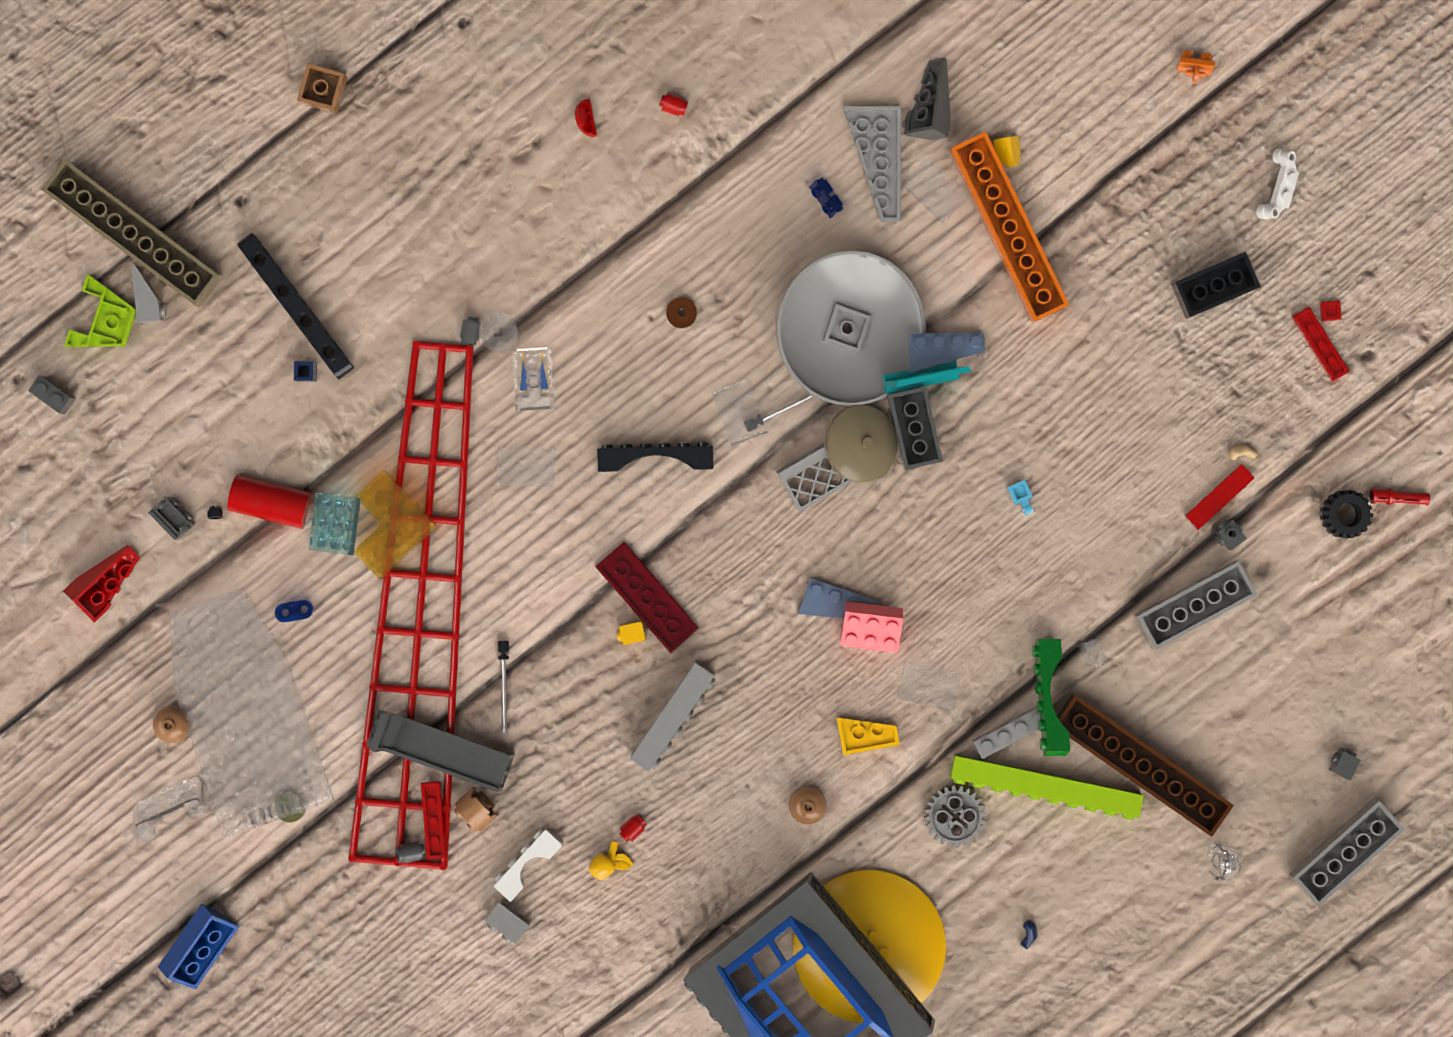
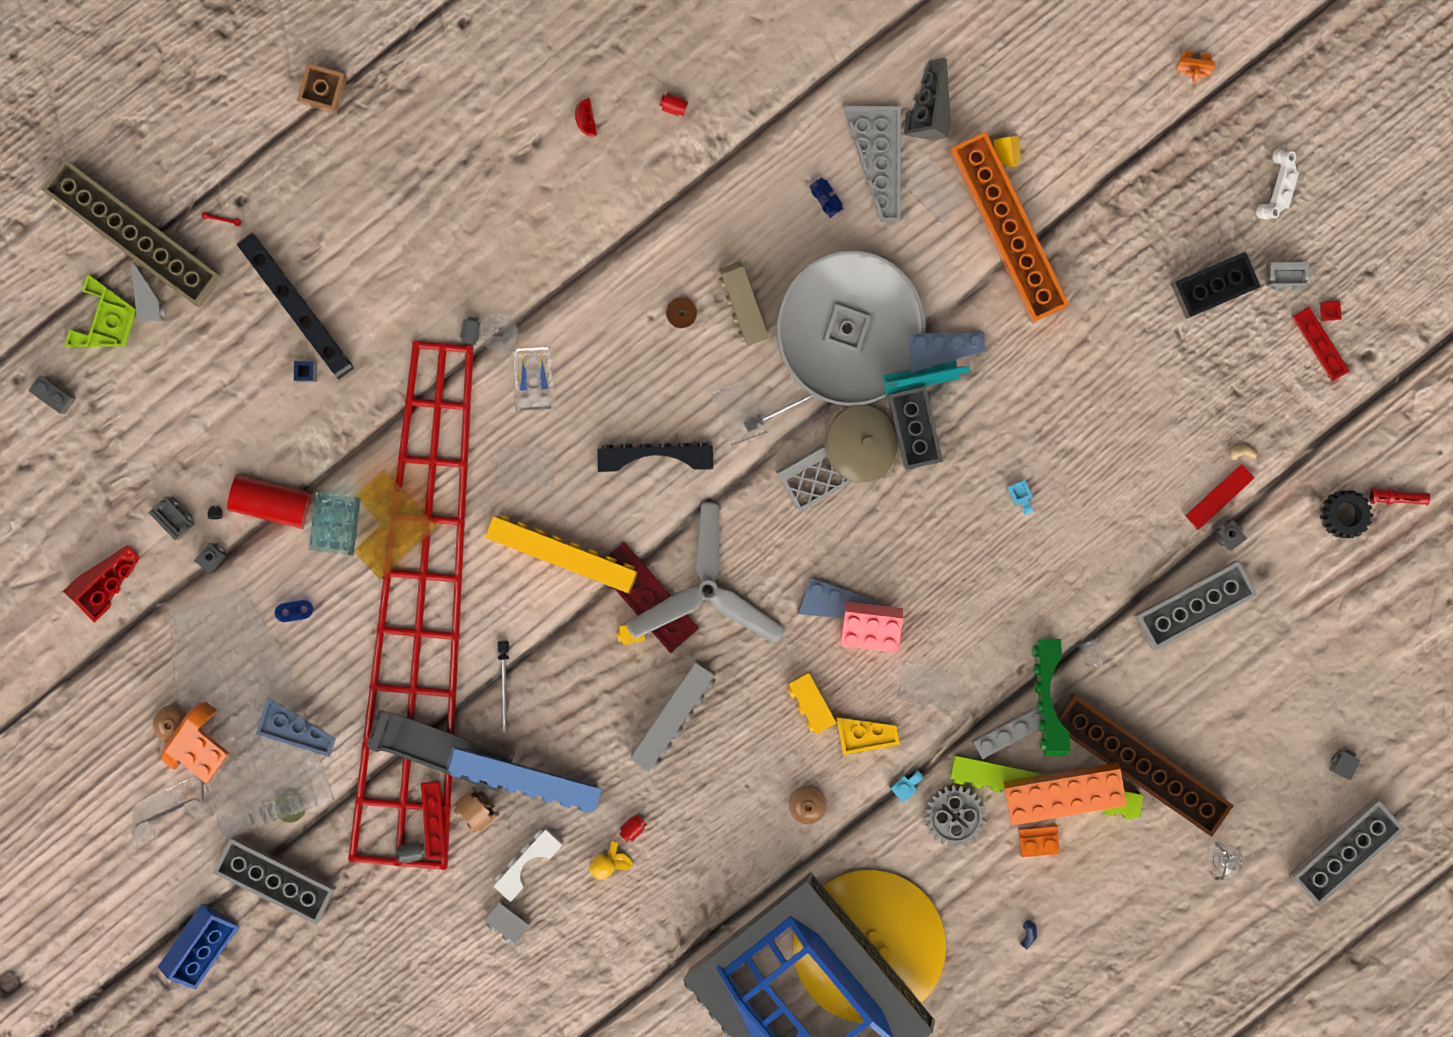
none -> orange piece [161,702,230,784]
none -> dark grey brick [194,543,227,573]
none -> red hinge [201,212,241,227]
none -> light grey brick [213,836,337,925]
none -> sand blue wing [256,697,336,757]
none -> medium blue brick [446,746,602,813]
none -> yellow brick [485,515,638,593]
none -> light grey piece [627,502,784,643]
none -> dark tan wedge [719,262,769,346]
none -> yellow brick [787,672,837,734]
none -> medium azure plate [890,770,923,803]
none -> orange brick [1003,763,1127,825]
none -> orange plate [1018,825,1060,858]
none -> light grey hinge [1267,262,1310,290]

